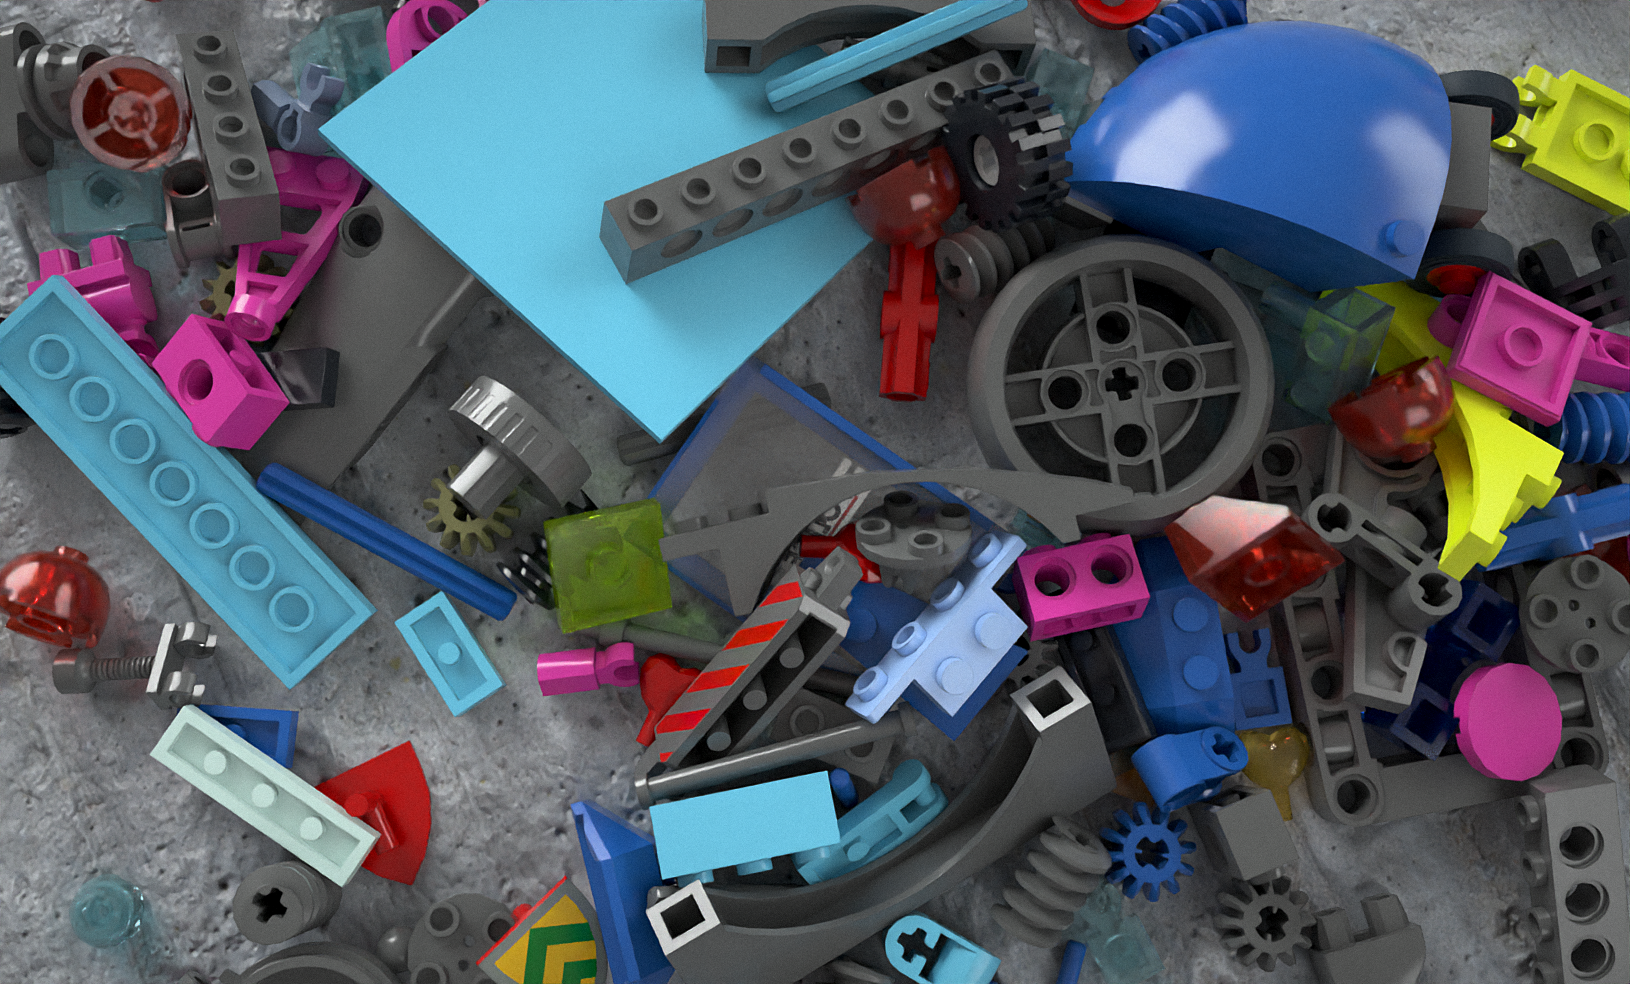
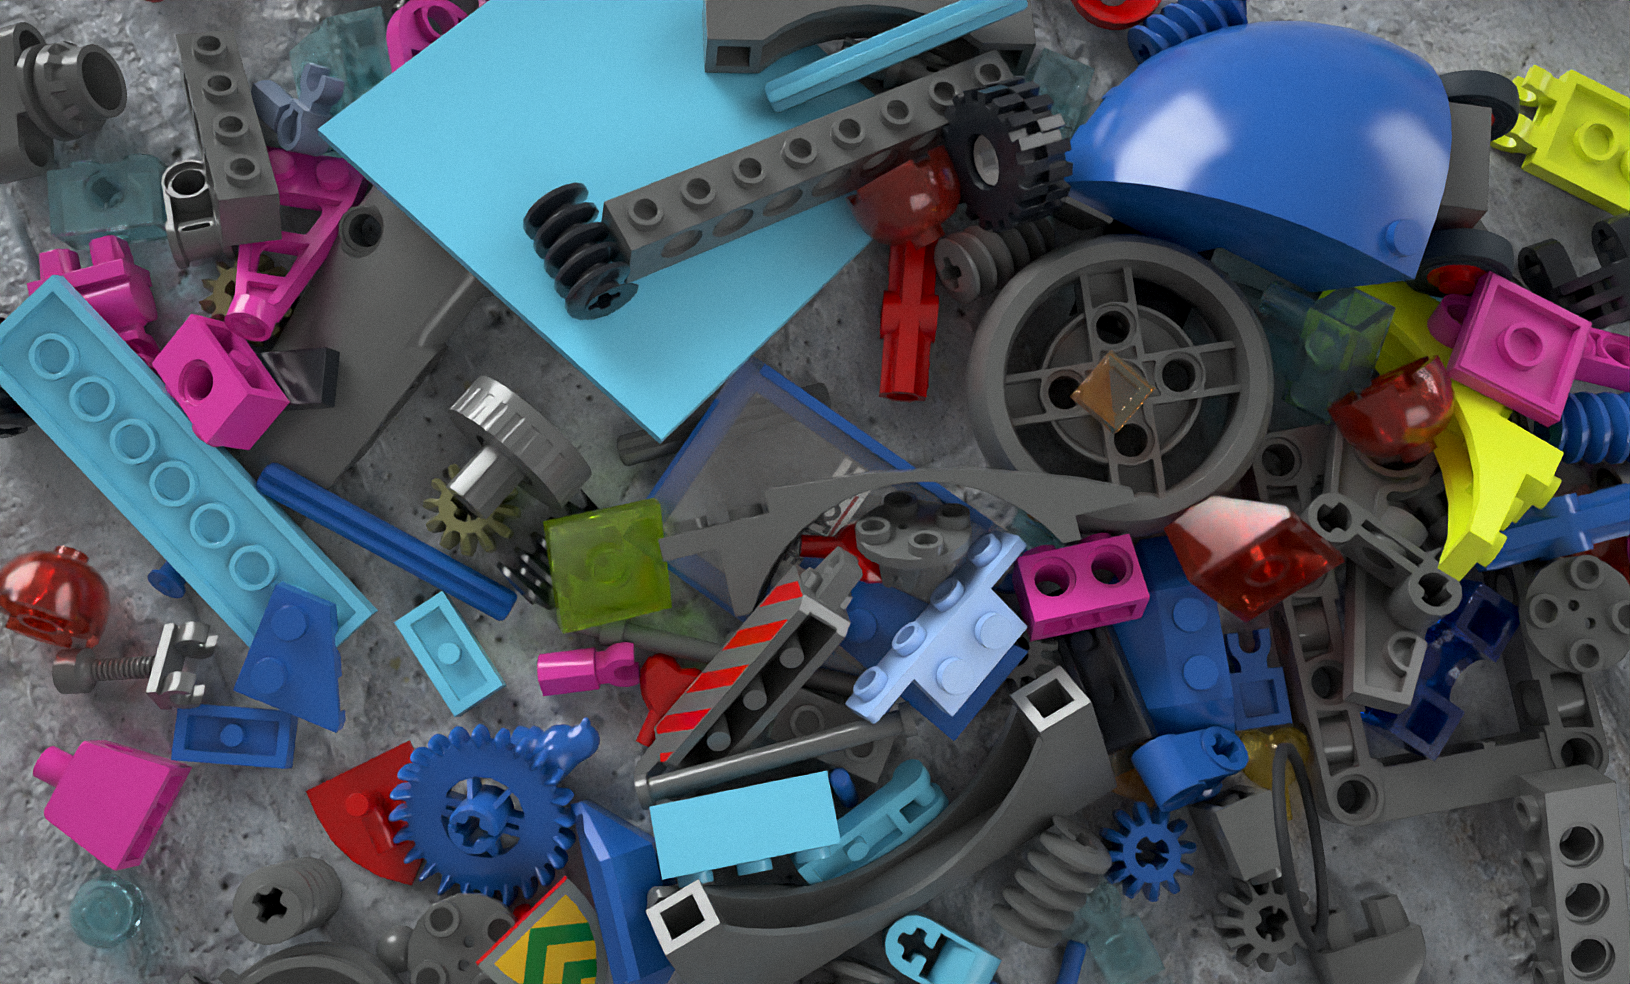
clear red cylinder [69,54,192,172] -> none
light aqua plate [150,704,382,887] -> none
dark pink tile [1454,663,1562,781] -> none
none -> dark pink torso [33,740,192,871]
none -> blue piece [148,560,187,598]
none -> blue wing [233,582,346,733]
none -> blue gear [388,724,576,907]
none -> blue animal [510,717,600,787]
none -> black piece [523,182,639,320]
none -> clear orange tile [1070,350,1155,434]
none -> black piece [1272,743,1329,952]

